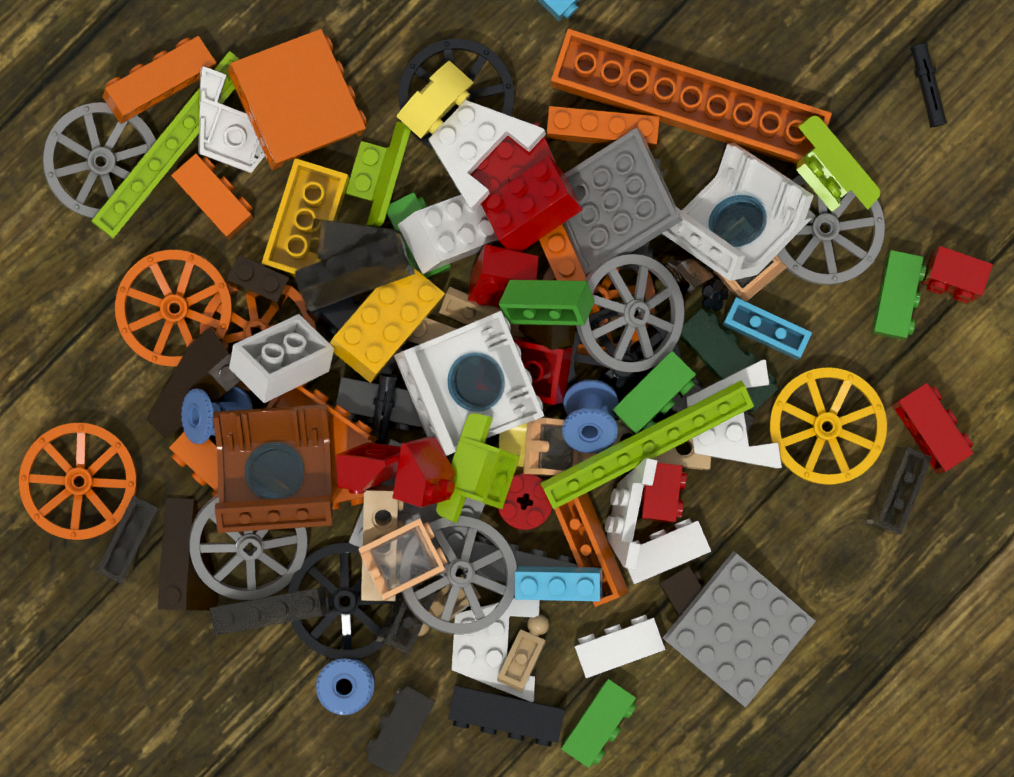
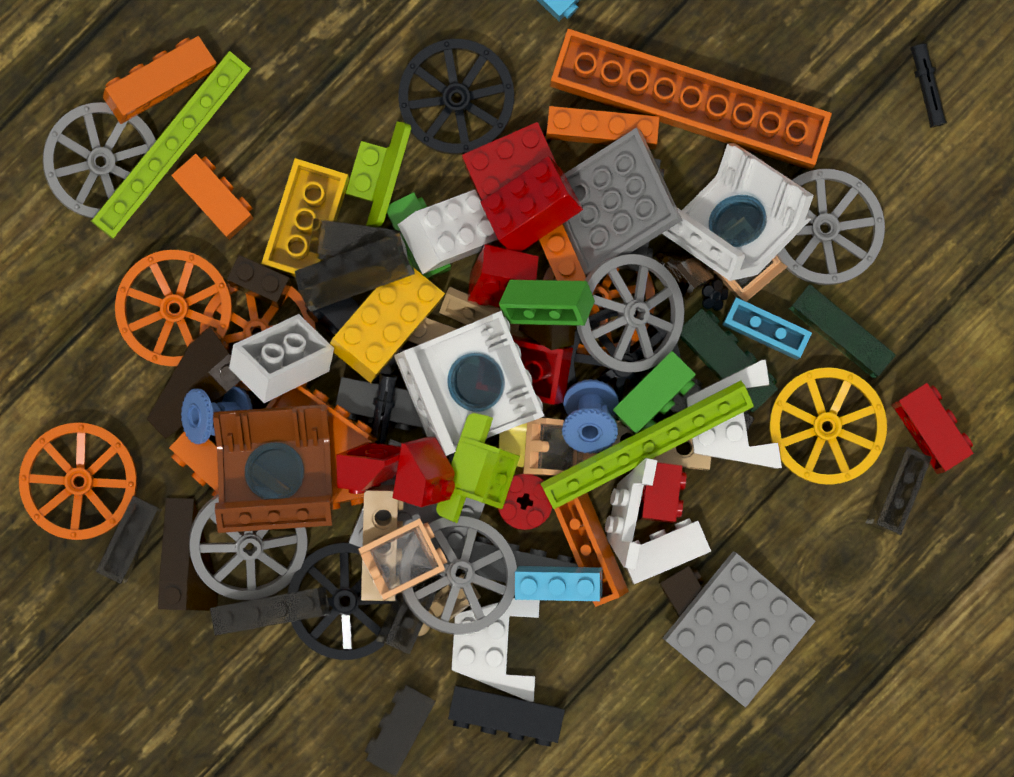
white wing [198,66,265,173] -> none
orange panel [227,29,367,170] -> none
medium blue hose [316,659,374,715] -> none
light yellow brick [396,61,474,138] -> none
white wing [428,100,546,212] -> none
tan plate [497,613,549,692] -> none
bright green brick [560,678,637,768] -> none
white brick [574,615,665,678] -> none
lime plate [796,116,880,212] -> none
bright green brick [871,250,926,340] -> none
red brick [921,246,993,304] -> none
none -> clear green brick [789,284,896,379]

